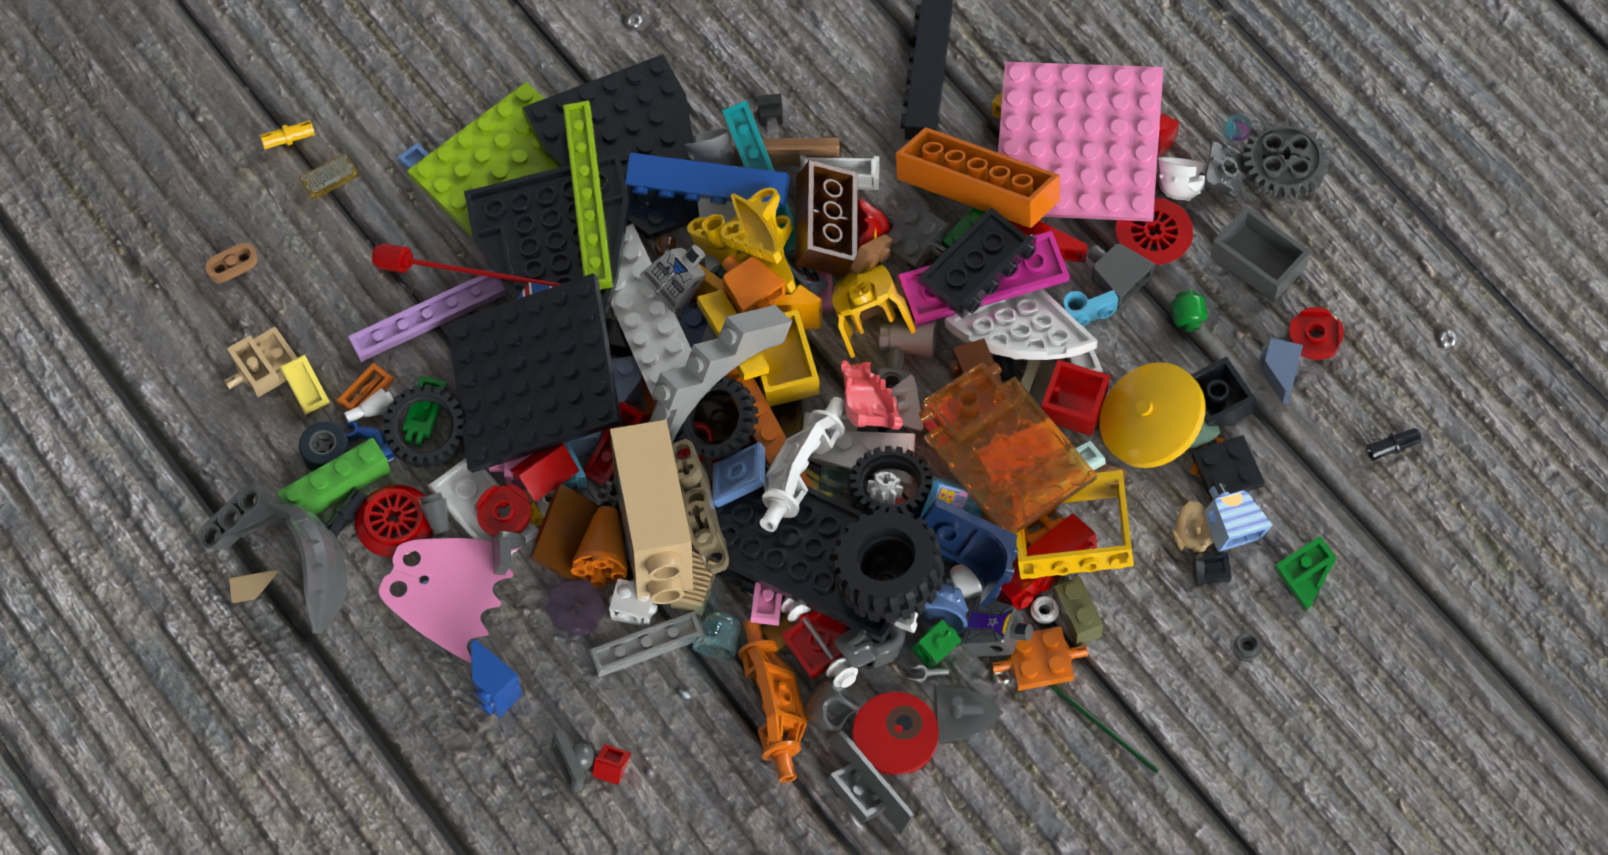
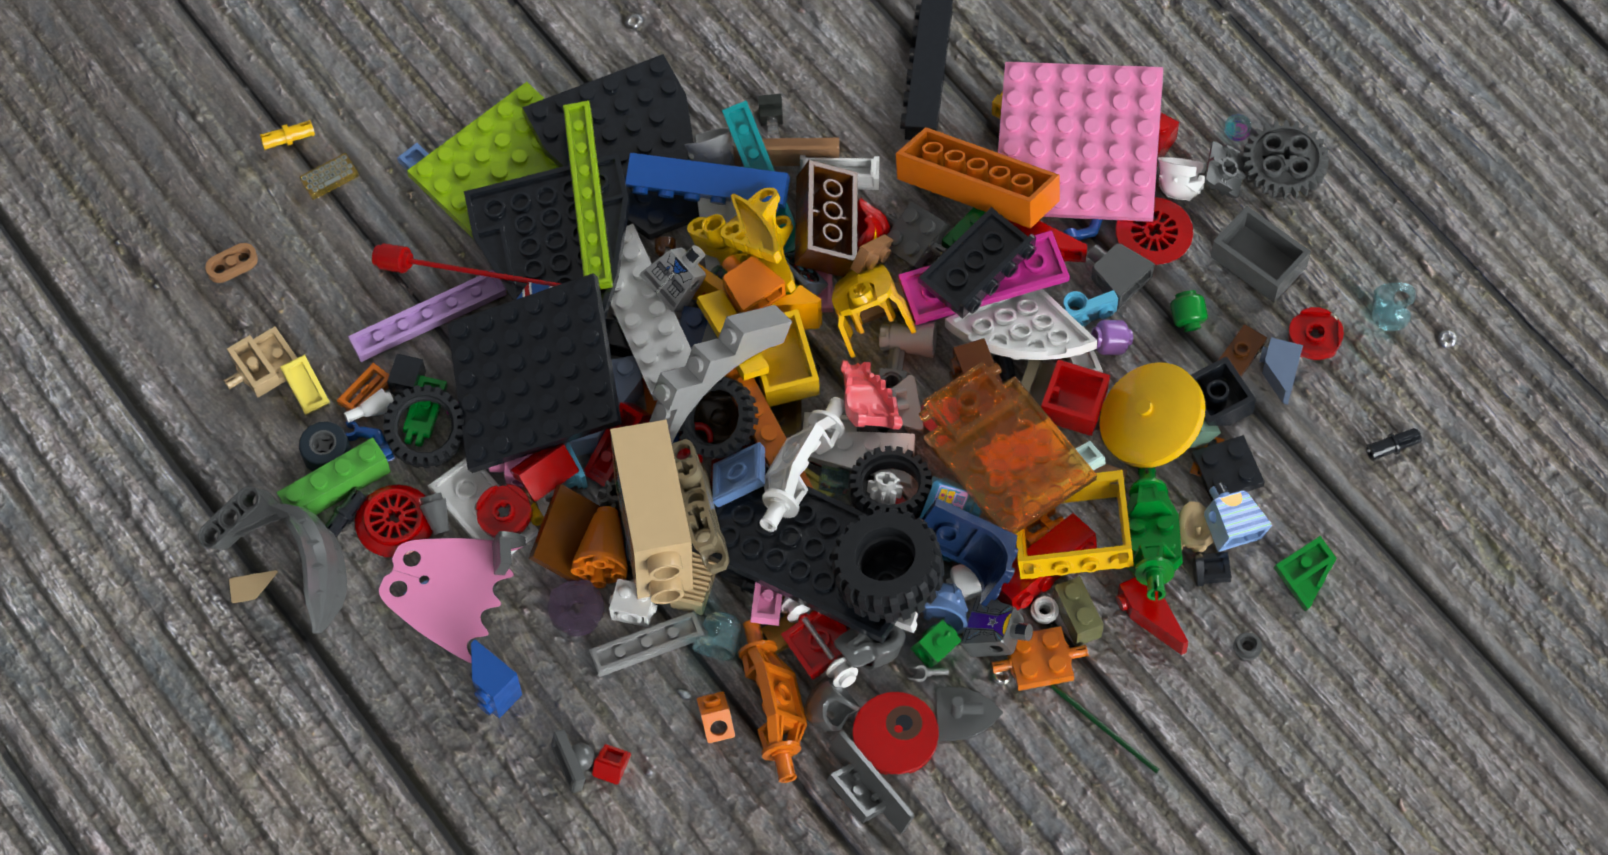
none -> black brick [387,354,426,397]
none -> orange bracket [697,692,735,743]
none -> blue arm [1063,219,1103,241]
none -> medium lavender head [1091,320,1133,355]
none -> red slope [1116,577,1189,655]
none -> green plate [1126,467,1183,601]
none -> reddish brown plate [1219,324,1267,377]
none -> clear light blue helmet [1372,283,1416,331]

